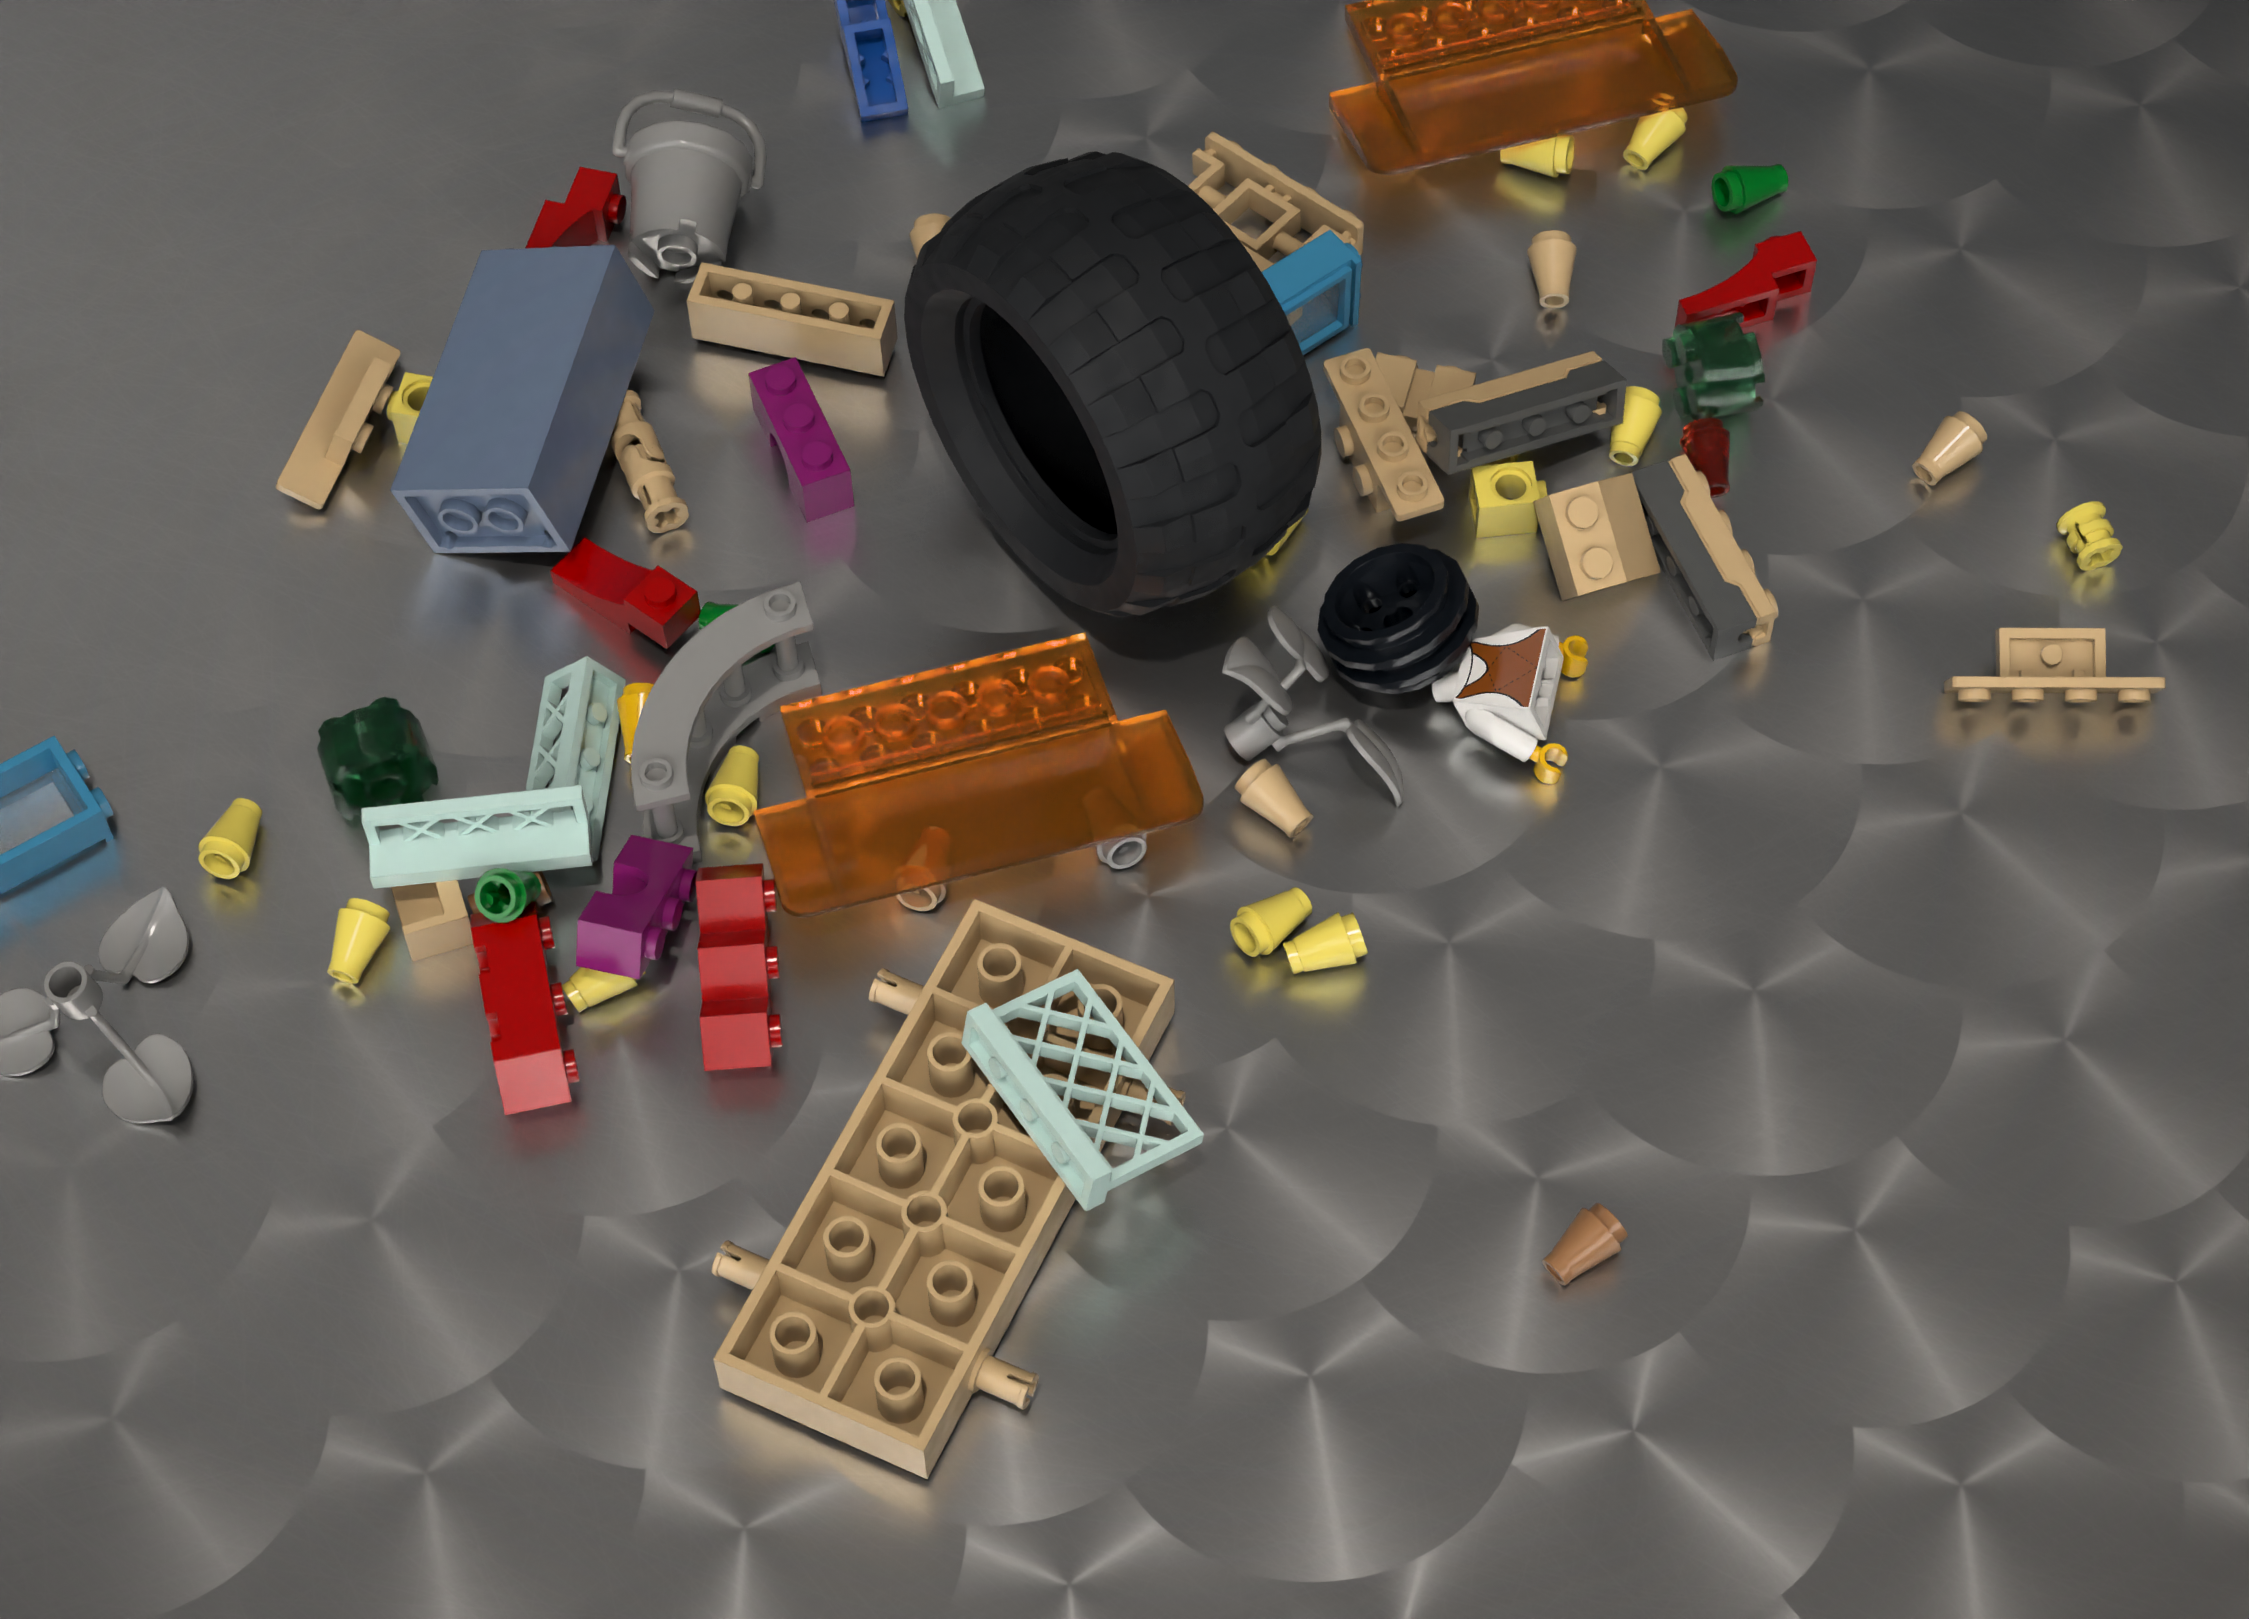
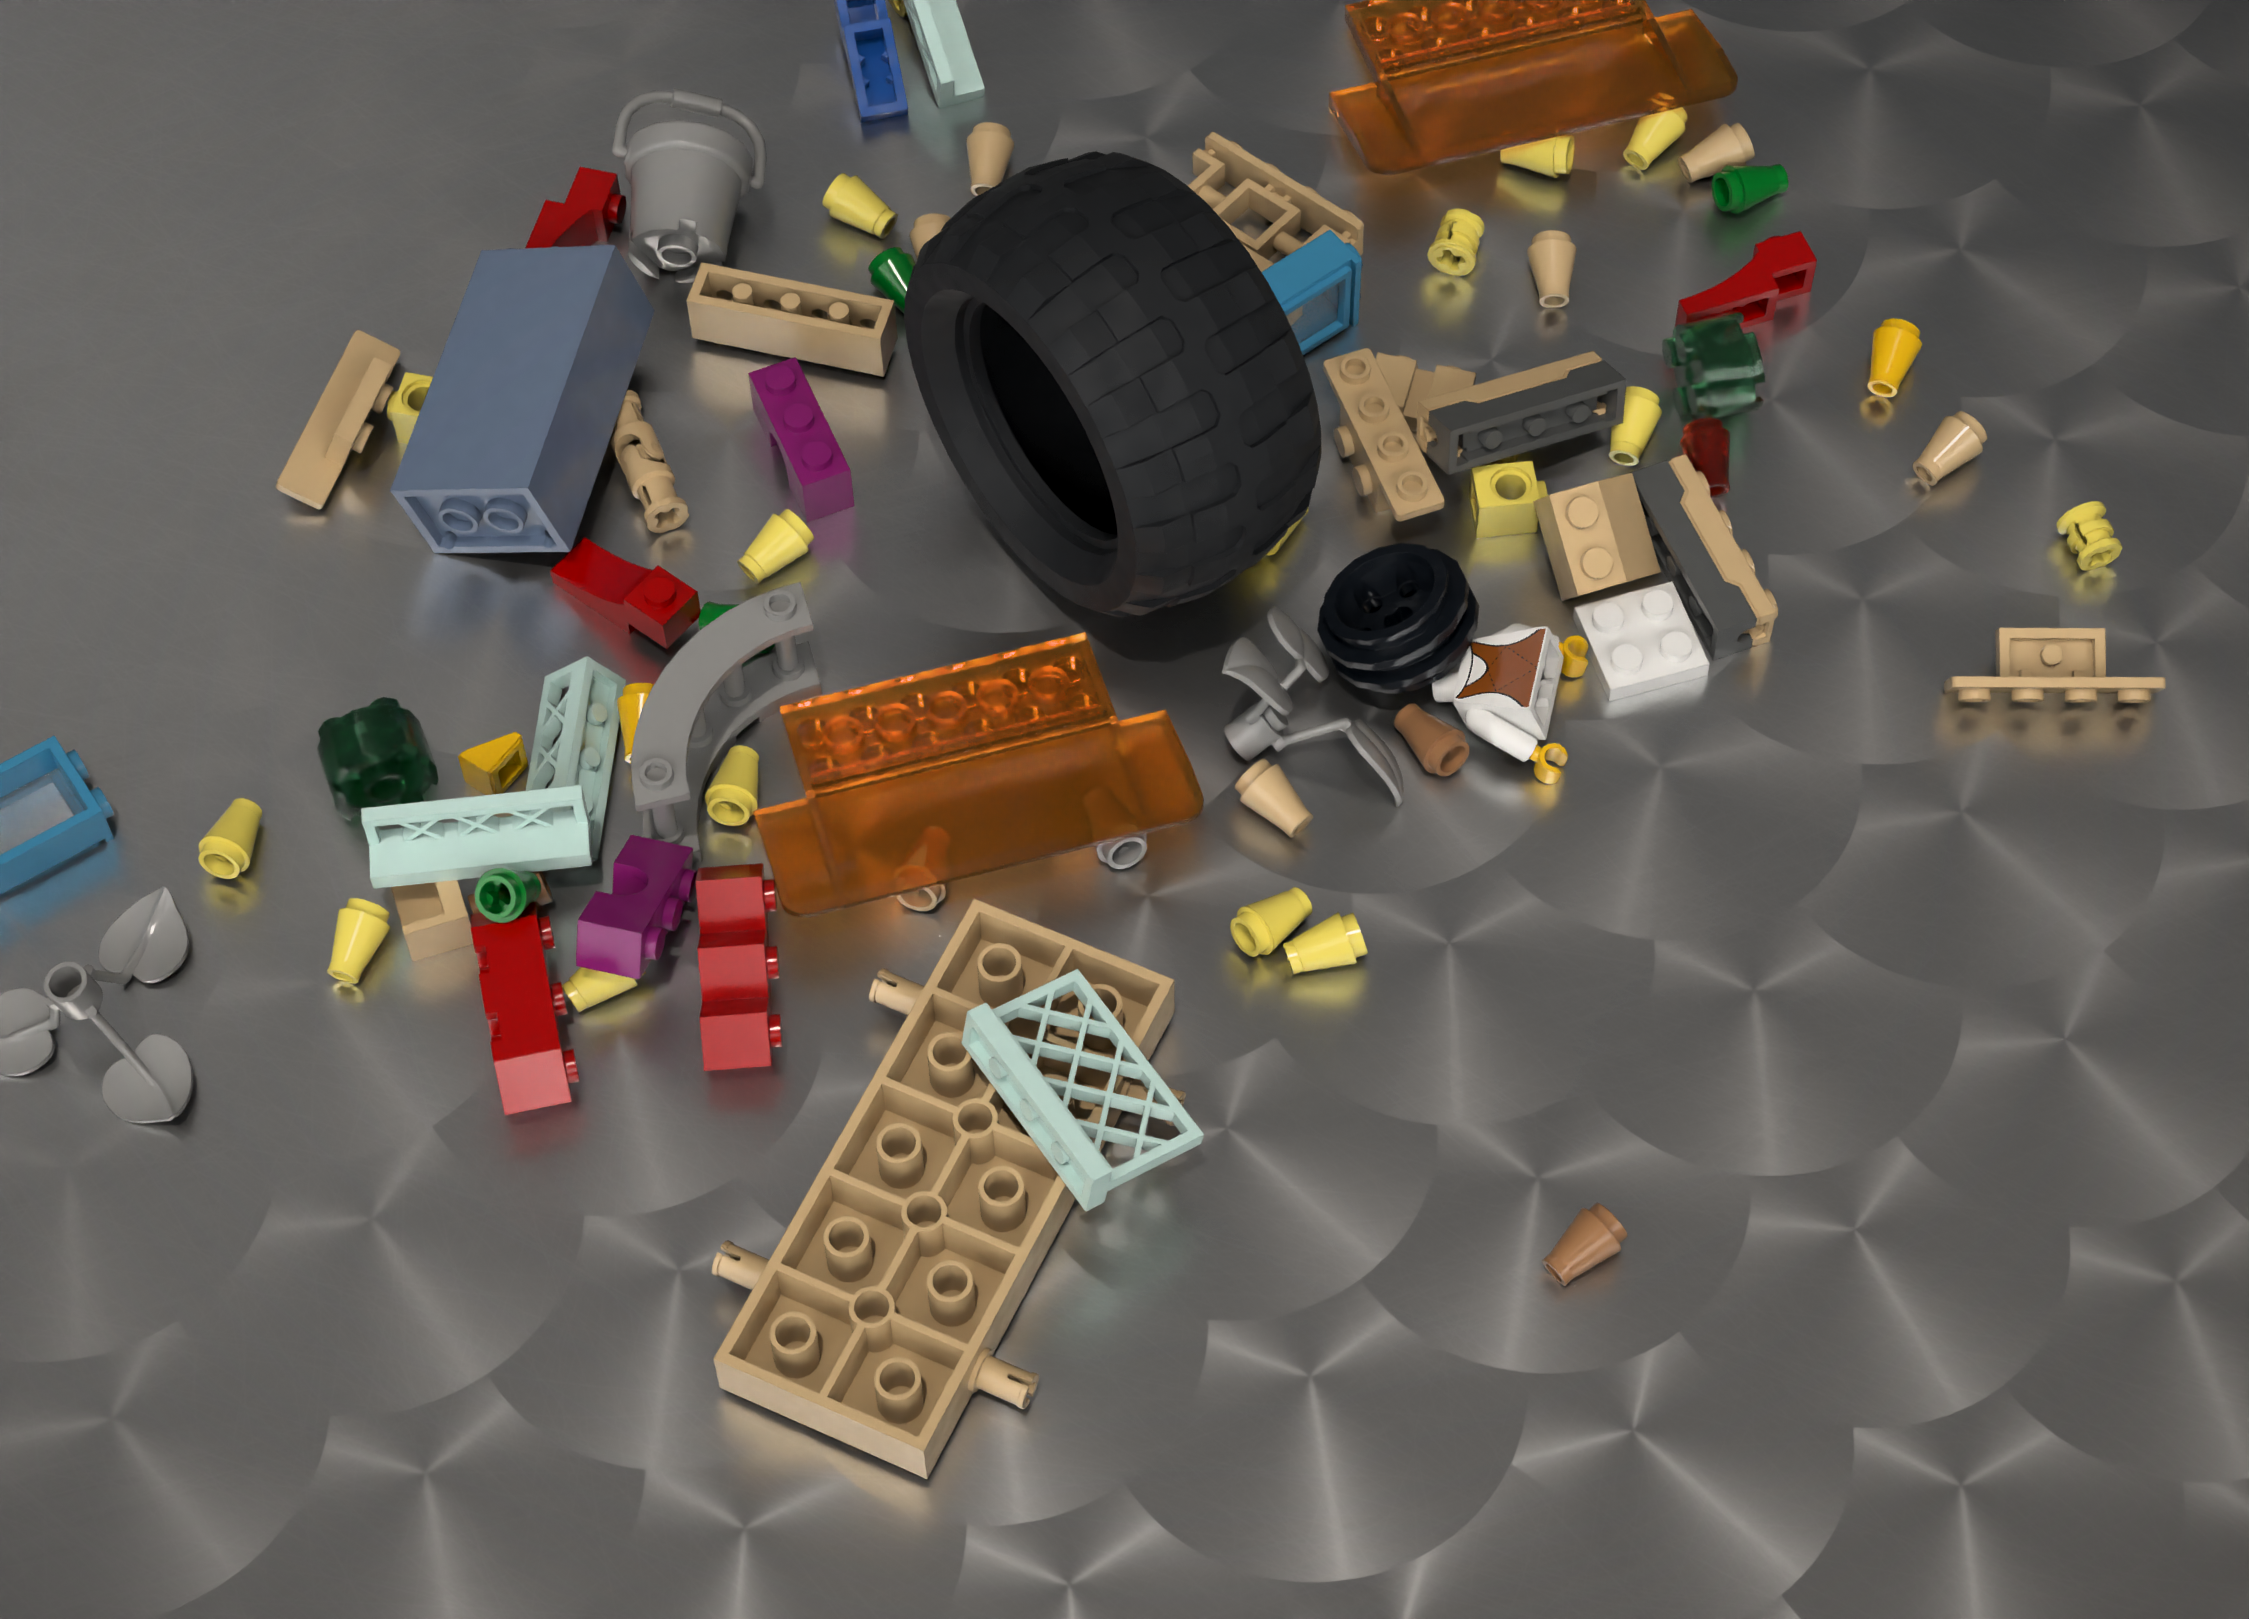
none -> yellow slope [458,732,529,795]
none -> light yellow cone [737,509,814,584]
none -> light yellow cone [822,173,898,239]
none -> green cone [868,247,916,314]
none -> tan cone [966,122,1014,197]
none -> medium nougat cone [1394,703,1470,777]
none -> light yellow bush [1427,208,1485,276]
none -> white plate [1573,581,1710,702]
none -> tan cone [1678,123,1755,183]
none -> yellow cone [1867,318,1922,397]

